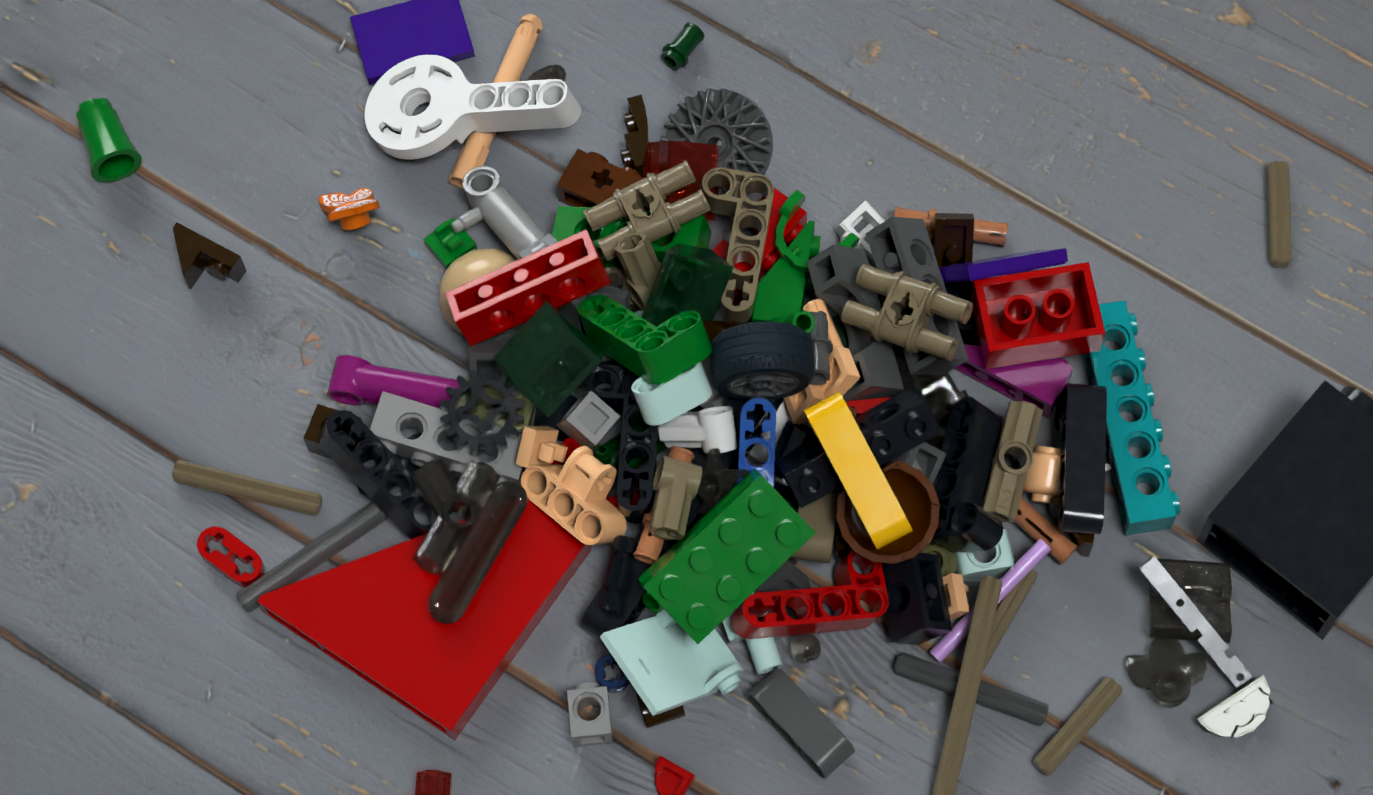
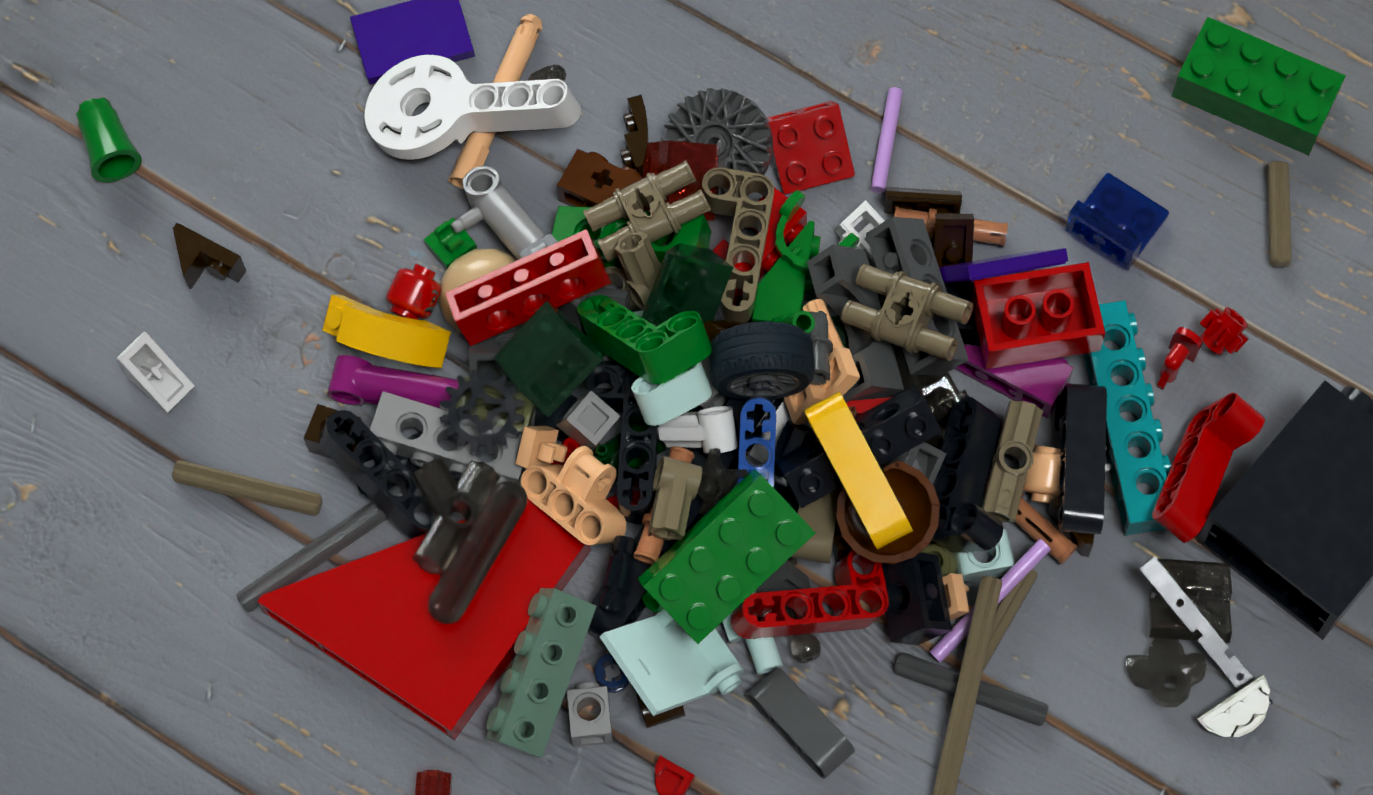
red beam [197,526,265,588] -> none
orange animal [318,188,380,230] -> none
dark green pin [661,22,705,70] -> none
dark tan axle [1033,677,1123,776] -> none
none -> white slope [116,332,194,413]
none -> yellow arch [322,294,451,368]
none -> red head [386,264,442,320]
none -> sand green brick [486,588,597,758]
none -> red bracket [766,101,855,194]
none -> lavender bar [871,87,903,193]
none -> dark brown slope [884,187,962,214]
none -> clear blue bracket [1065,173,1169,270]
none -> red beam [1152,392,1265,543]
none -> red piece [1156,327,1202,390]
none -> green brick [1172,17,1346,156]
none -> red gear [1200,307,1249,355]

